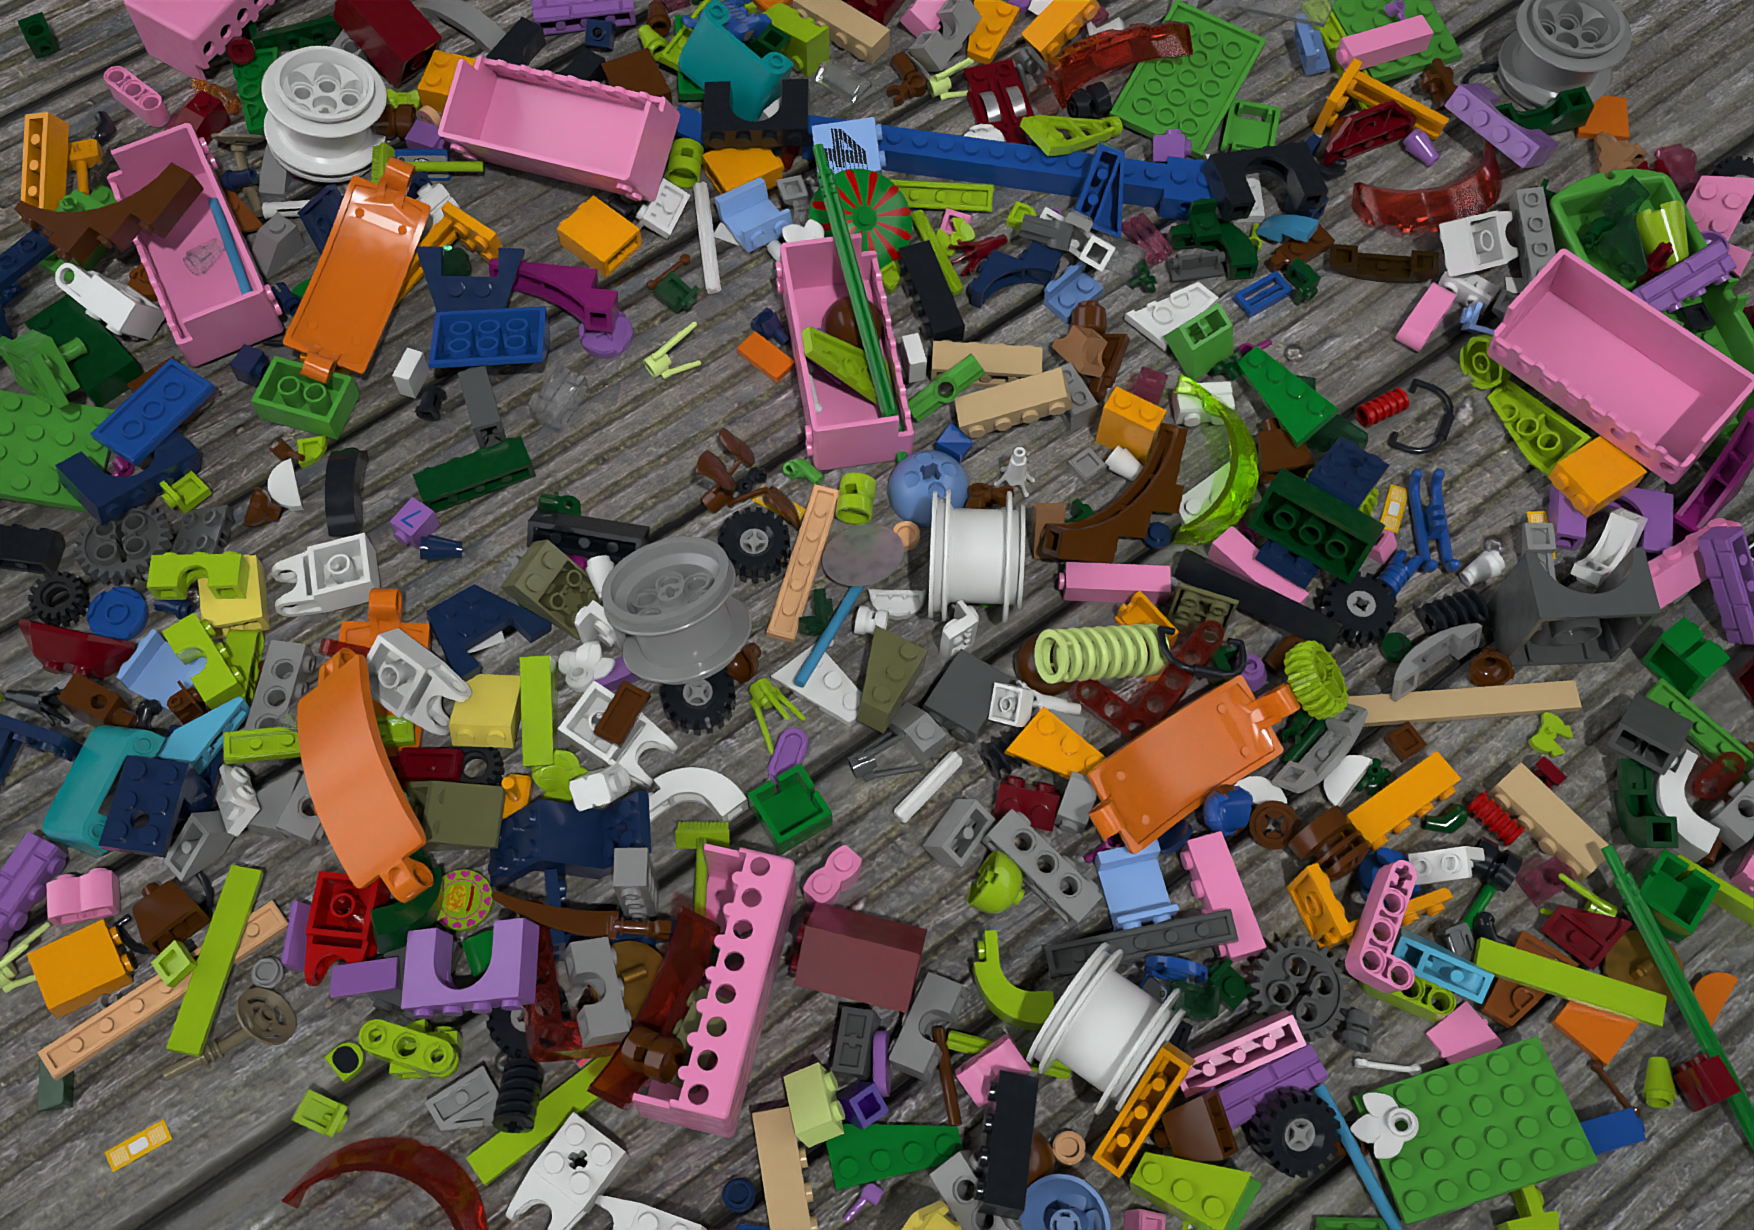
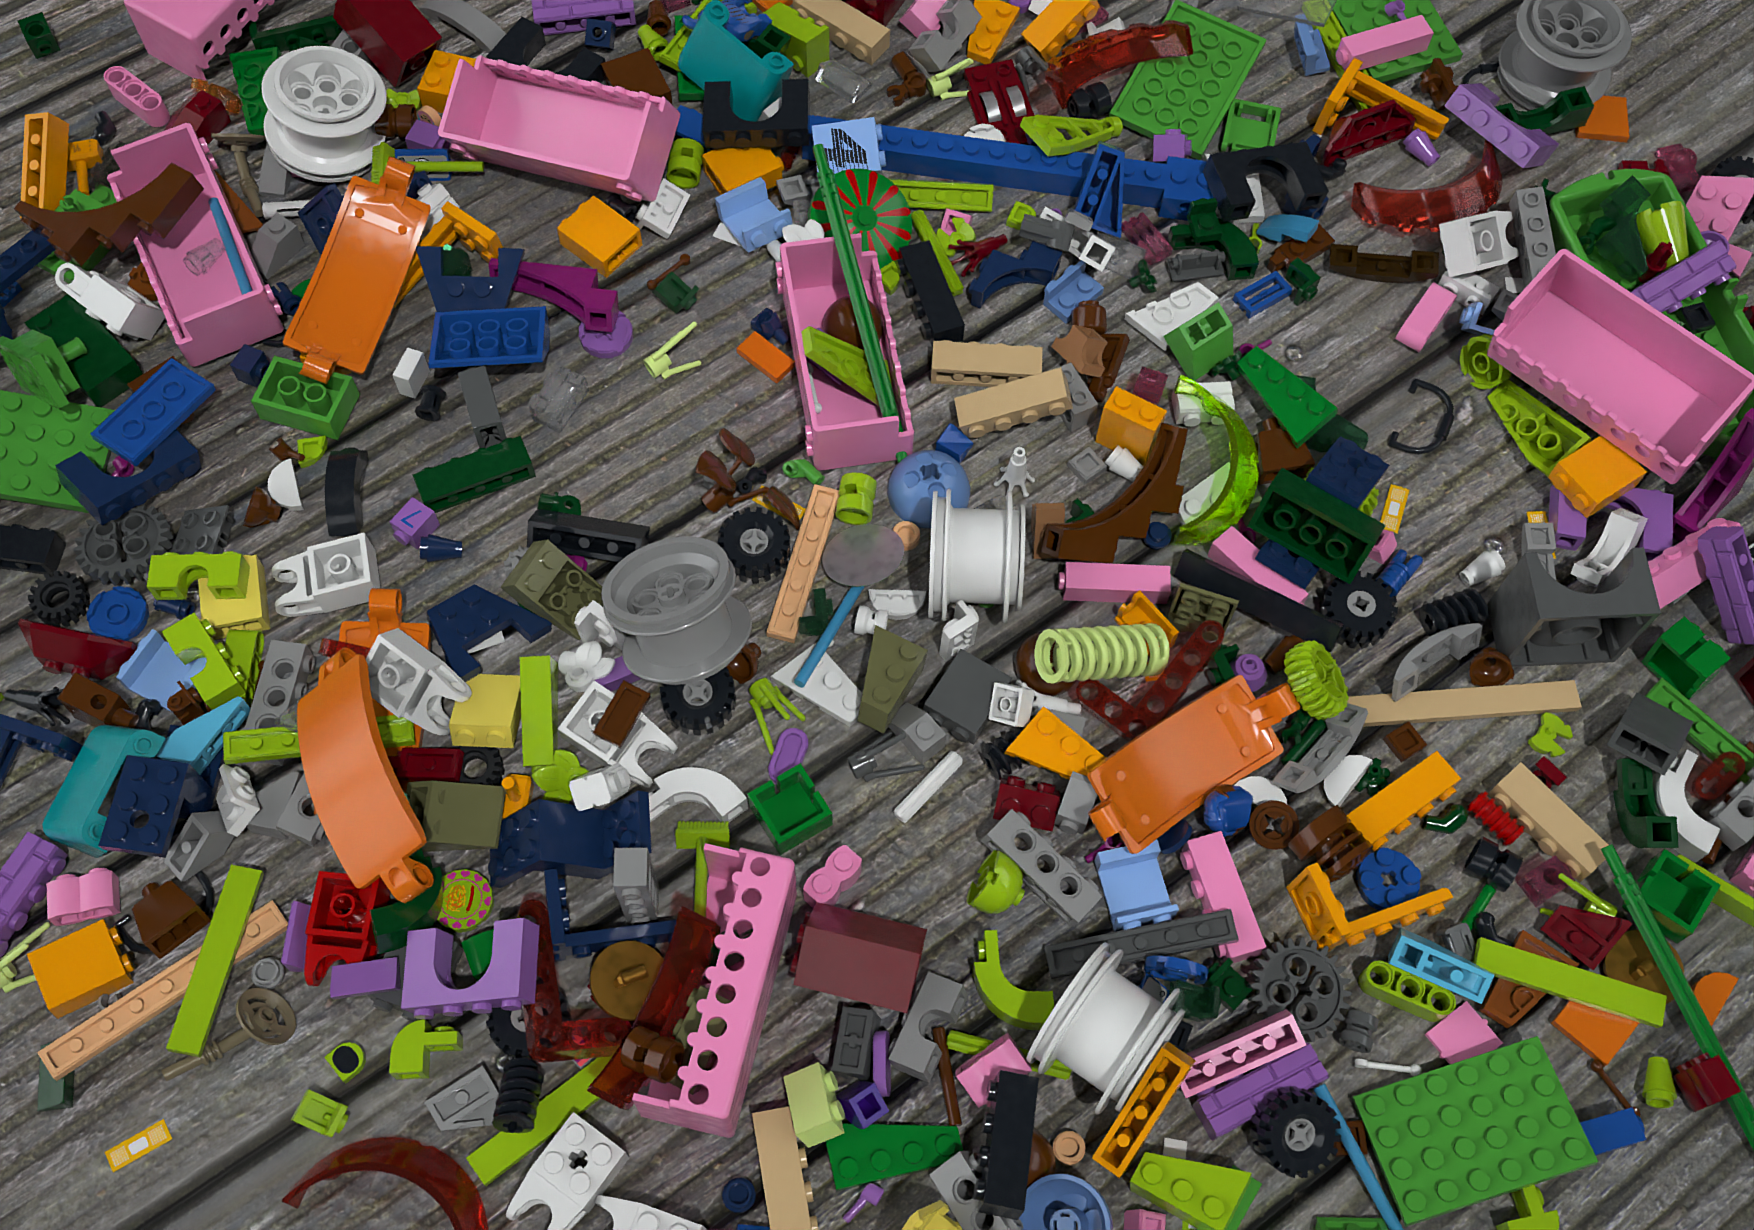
lime plate [151,940,198,988] -> none
lime bracket [159,471,212,514] -> none
dark blue pin [221,167,258,191] -> none
dark red tile [227,36,254,65] -> none
lime piece [358,1019,460,1079] -> none
reddish brown sword [491,891,672,941] -> none
light grey arch [563,937,631,1048] -> none
white cone [585,555,614,601] -> none
white axle [693,181,721,295] -> none
white piece [901,333,927,383] -> none
bright green piece [907,353,986,423] -> none
light grey brick [922,799,996,867] -> none
reddish brown bar [965,483,1014,509] -> none
reddish brown torso [1154,1089,1239,1161] -> none
black piece [1157,626,1247,681] -> none
bright pink beam [1345,860,1417,994] -> none
white plate [1350,1093,1419,1159] -> none
red piece [1356,388,1409,428] -> none
dark green tile [1380,632,1412,663] -> none
blue piece [1408,468,1461,573] -> none
white bracket [1408,846,1485,885] -> none
medium nougat rock [1594,132,1647,179] -> none

